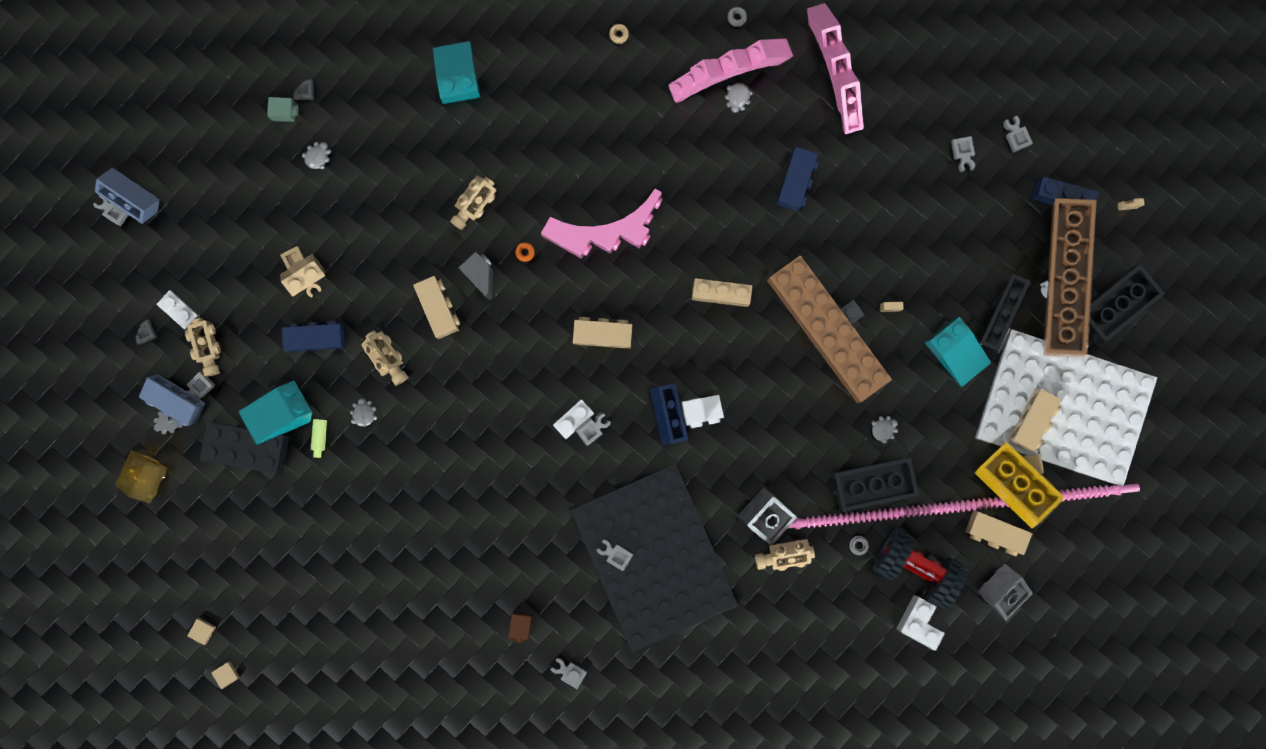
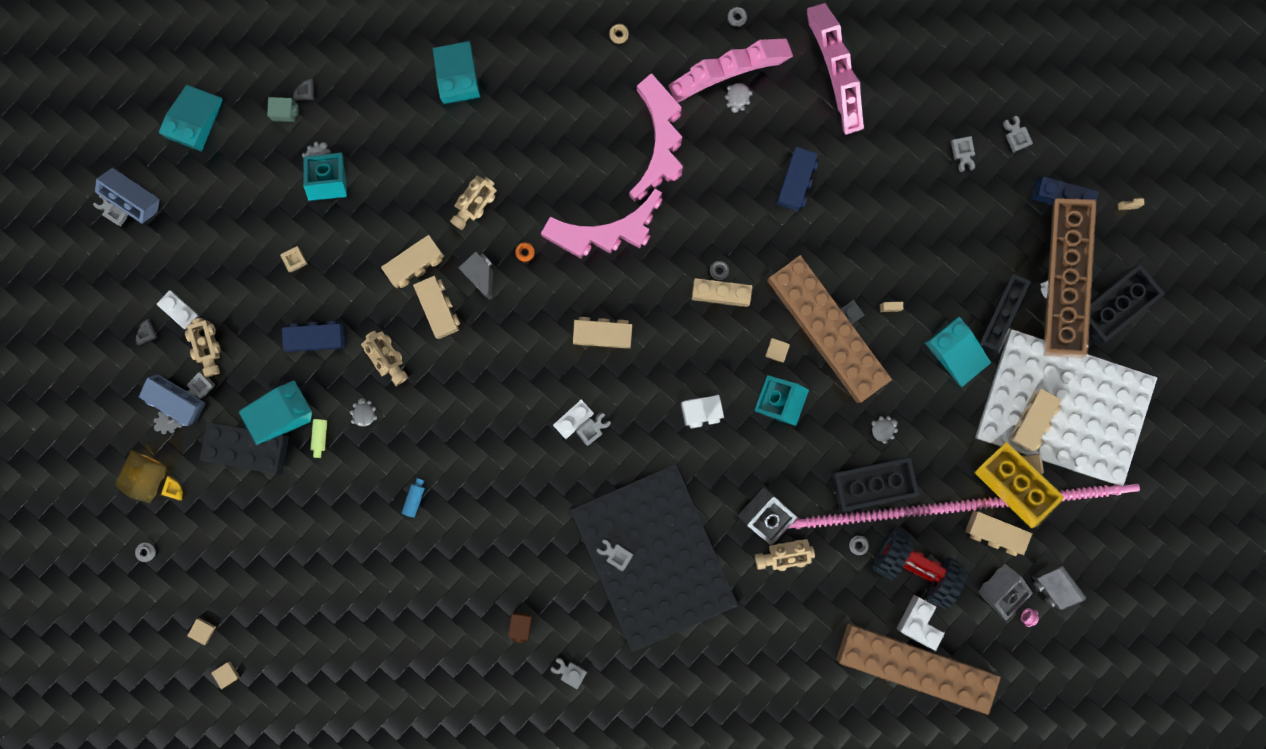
tan brick [280,254,325,297] -> none
dark blue brick [650,383,688,445] -> none
none -> light grey plate [135,542,156,562]
none -> teal slope [159,85,223,151]
none -> yellow tile [161,476,183,500]
none -> teal slope [303,153,347,201]
none -> tan brick [381,235,444,288]
none -> dark azure cylinder [402,478,425,518]
none -> bright pink arch [630,73,683,202]
none -> light grey plate [710,261,729,280]
none -> teal slope [754,375,809,426]
none -> tan tile [765,338,790,363]
none -> medium nougat brick [836,623,1000,714]
none -> bright pink plate [1021,608,1039,627]
none -> flat silver slope [1031,563,1086,610]

